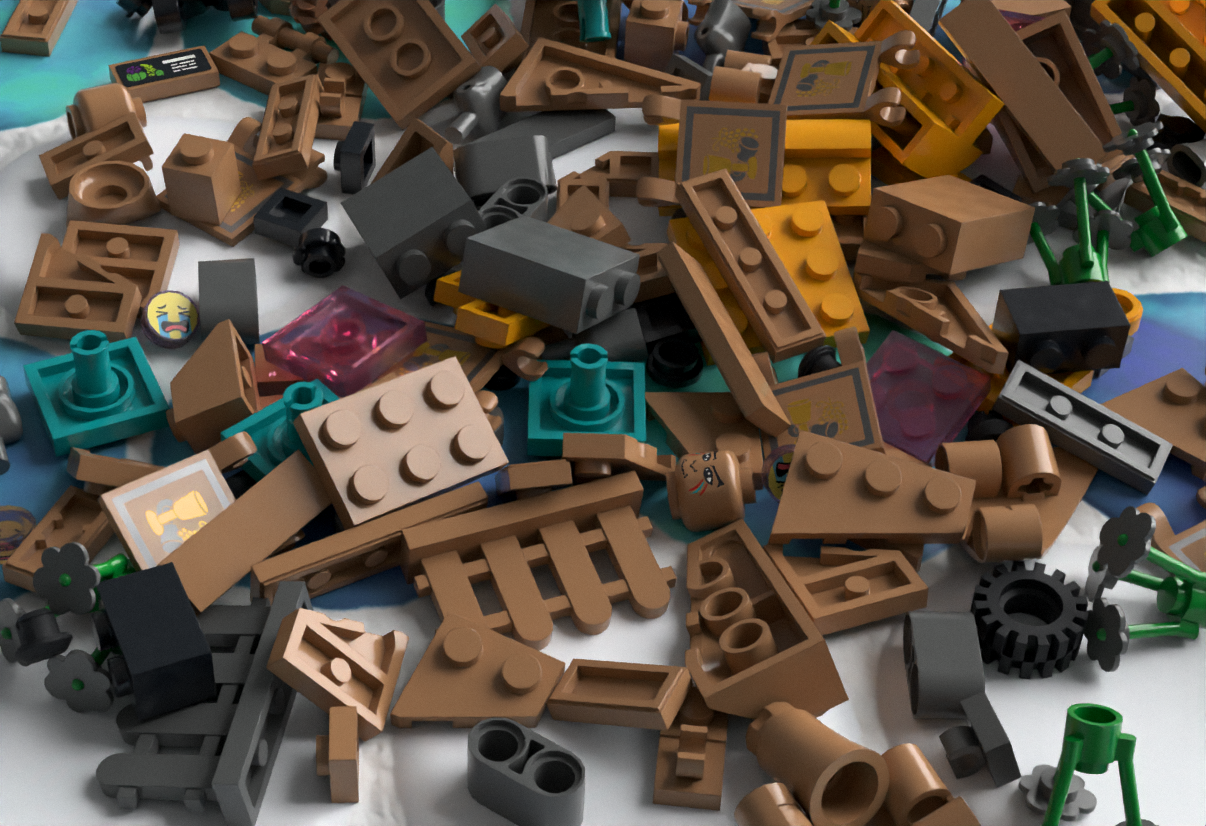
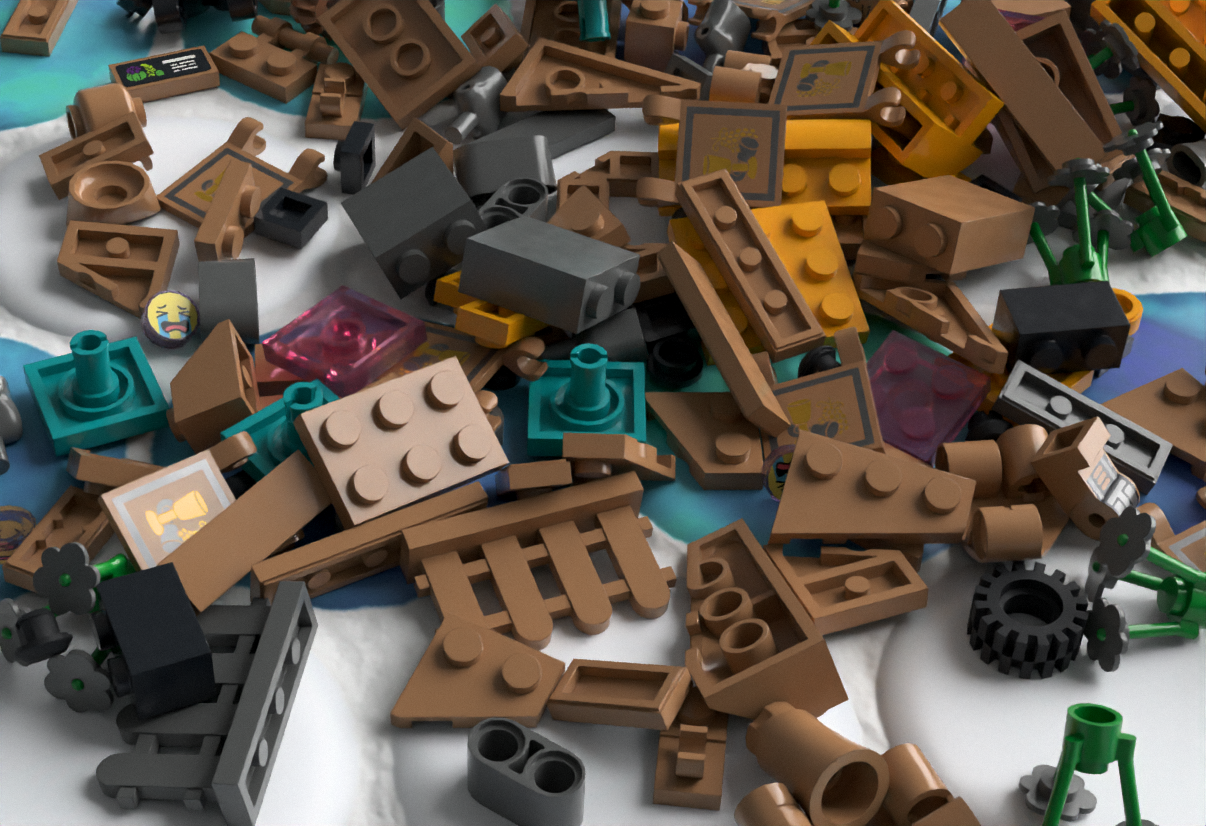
medium nougat wing [14,233,142,343] -> none
medium nougat brick [162,133,241,225] -> none
medium nougat tile [252,74,324,181] -> none
medium nougat wing [266,608,409,742] -> none
black plate [292,228,346,278] -> none
medium nougat plate [316,706,359,803] -> none
medium nougat head [666,449,756,532] -> none
dark grey beam [903,611,985,719] -> none
dark grey tile [939,691,1022,788] -> none
none -> medium nougat plate [194,159,261,261]
none -> medium nougat leg [1030,416,1140,541]

